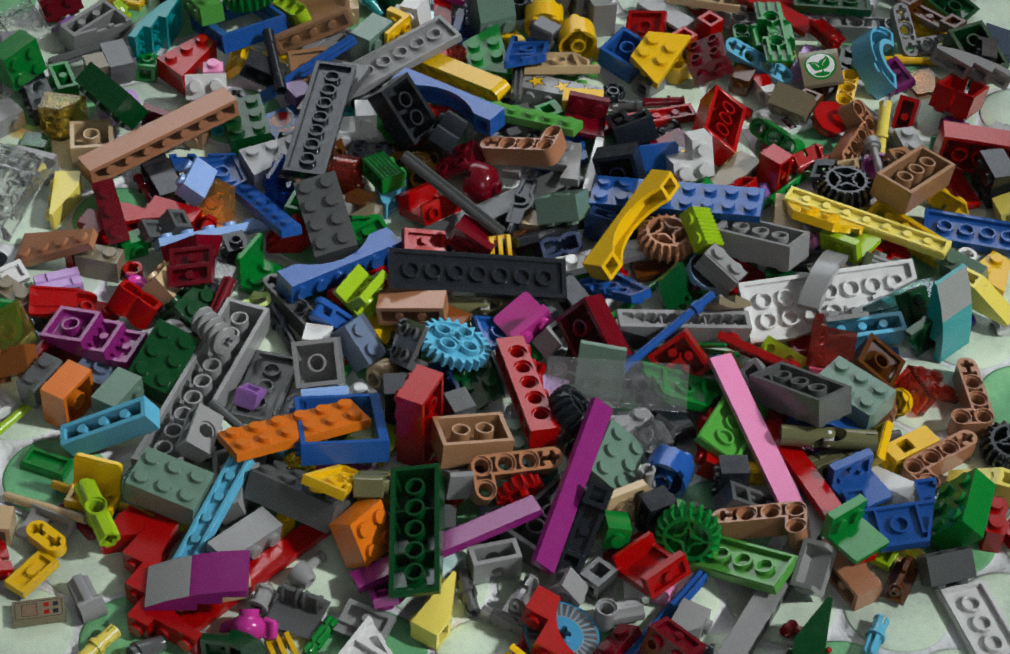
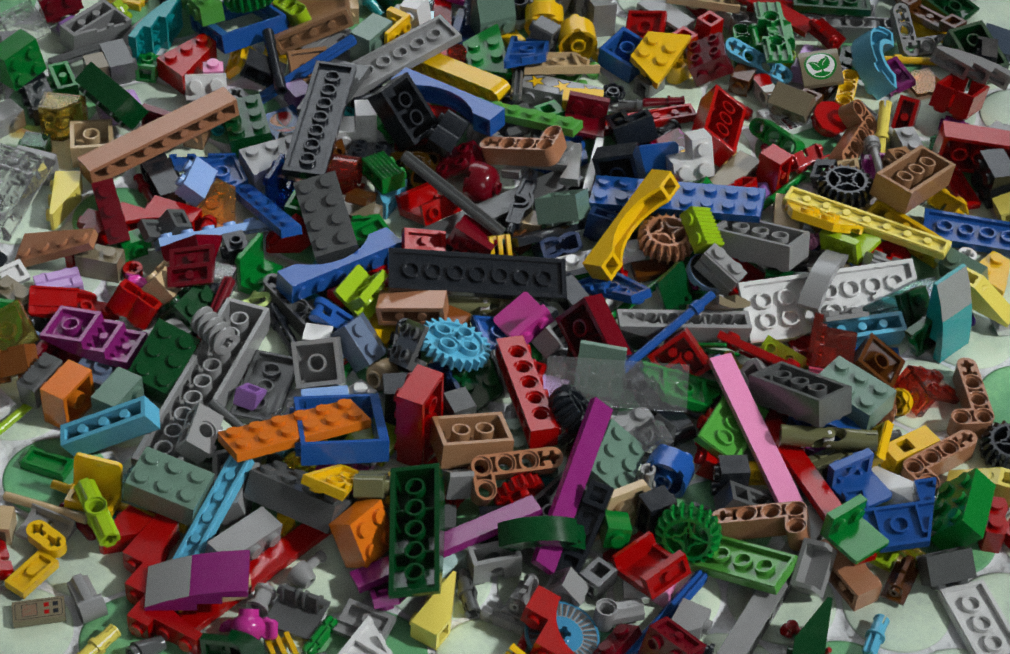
none -> dark green arch [498,516,586,552]

